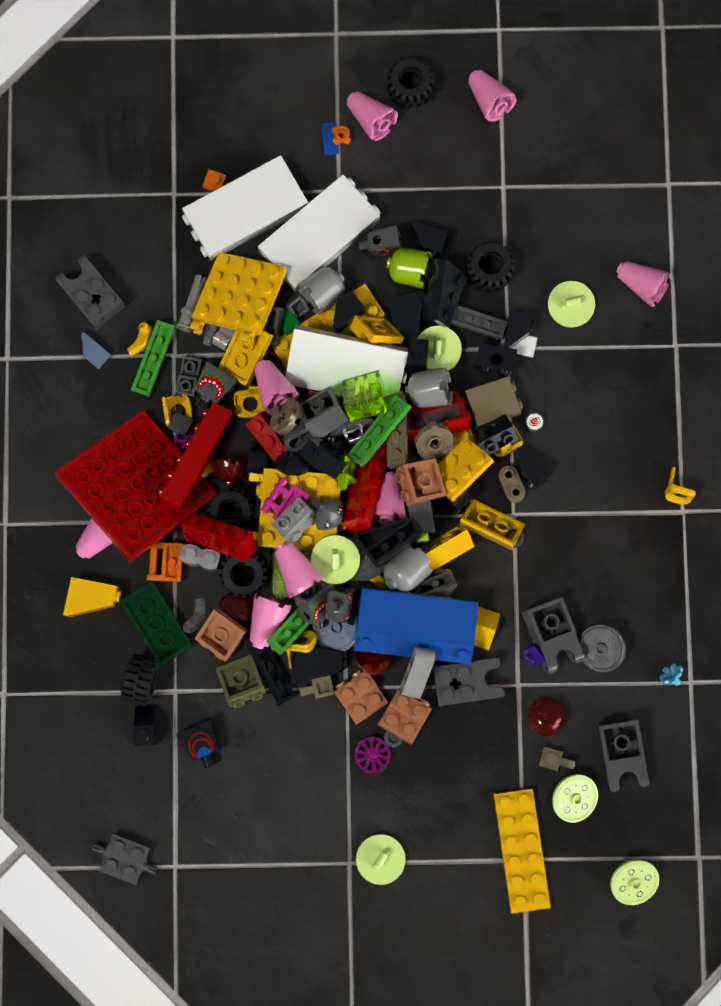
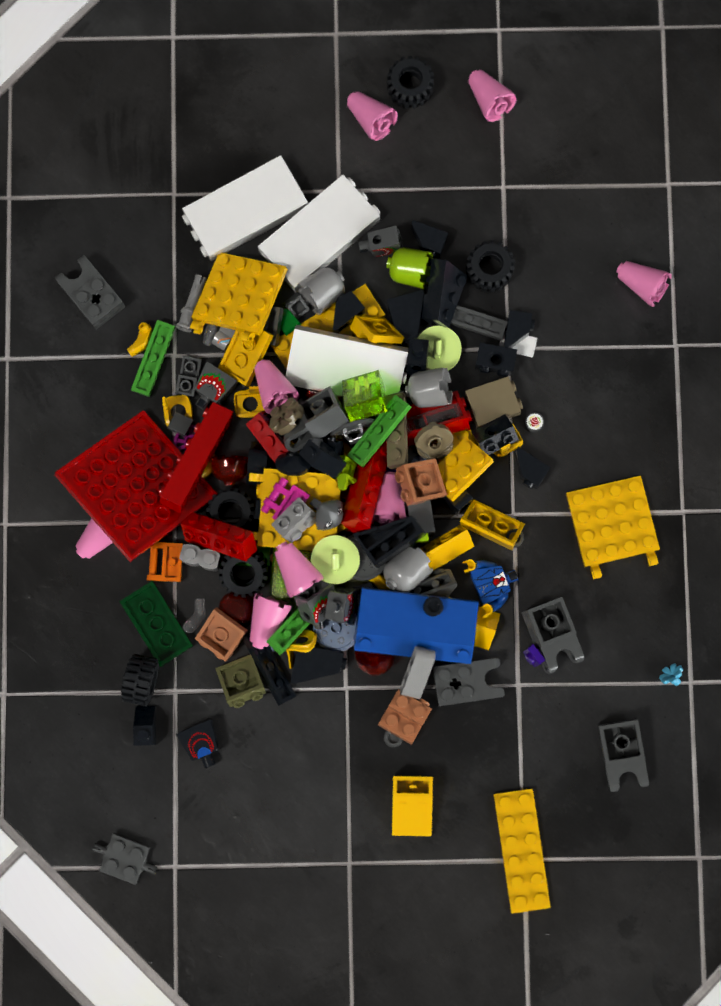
yellow slope [63,577,121,617] -> none
sand blue slope [81,332,111,369] -> none
orange plate [202,169,227,192] -> none
dark tan plate [299,676,335,699] -> none
blue sticker [321,122,339,155] -> none
orange plate [332,126,351,145] -> none
nougat plate [334,669,388,725] -> none
magenta wheel [354,737,391,774] -> none
yellowish green shield [356,834,405,885] -> none
dark tan plate [498,466,525,503] -> none
clear red cylinder [527,697,566,737] -> none
dark tan plate [539,747,575,771] -> none
yellowish green shield [548,281,595,328] -> none
yellowish green shield [552,774,598,823] -> none
dark grey shield [579,624,626,672] -> none
yellowish green shield [610,859,659,905] -> none
yellow piece [665,467,696,504] -> none
none -> yellow slope [392,776,433,836]
none -> black tile [423,597,443,617]
none -> blue torso [462,559,518,618]
none -> yellow plate [566,476,660,579]

